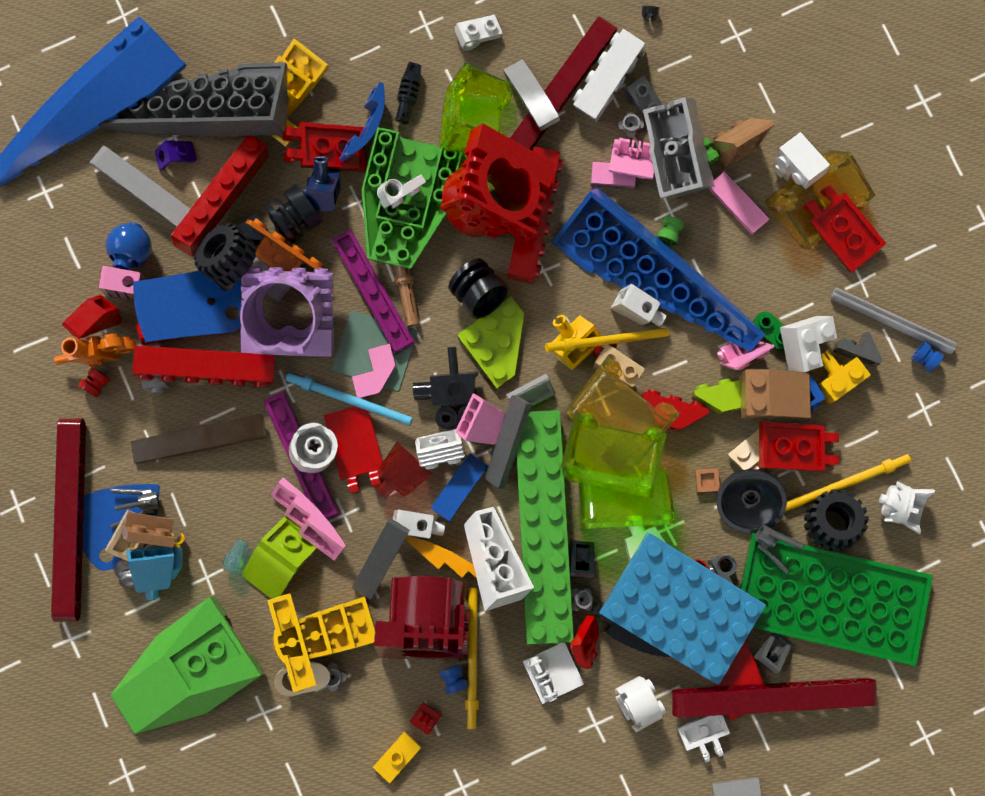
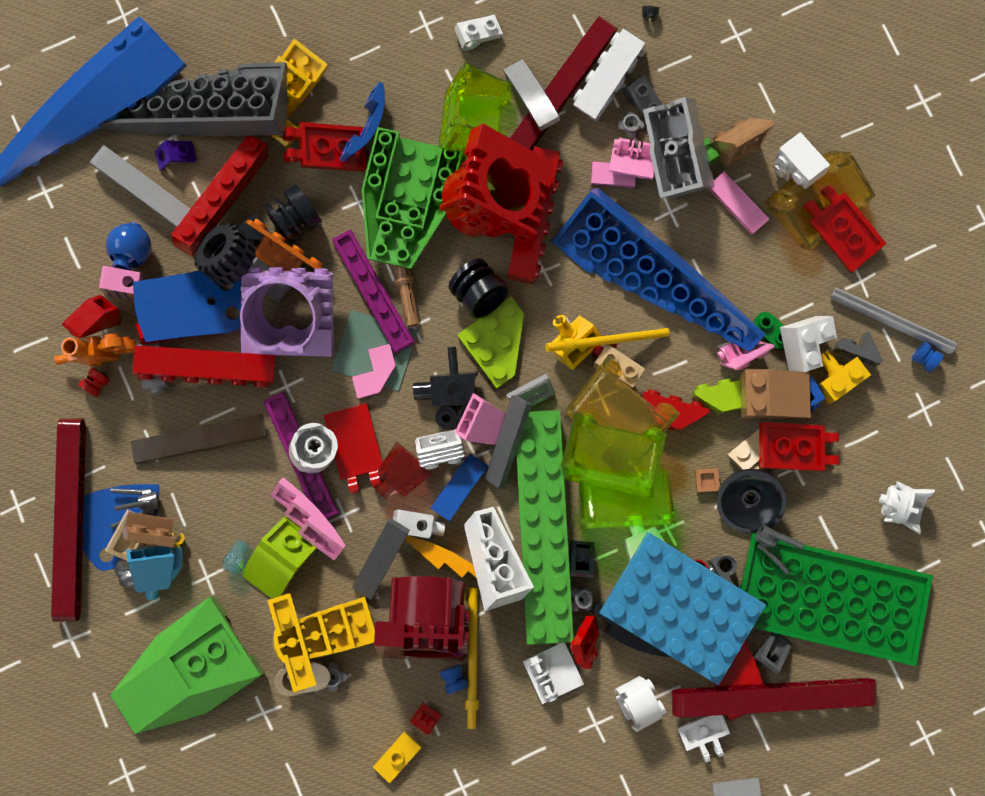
medium azure bar [286,373,413,426] -> none
dark blue brick [303,156,341,212] -> none
white plate [377,174,426,208] -> none
black hinge [395,62,421,124] -> none
white torso [610,284,666,327] -> none
bright green wheel [657,216,685,246] -> none
yellow bar [785,454,911,512] -> none
black tyre [804,489,869,552] -> none

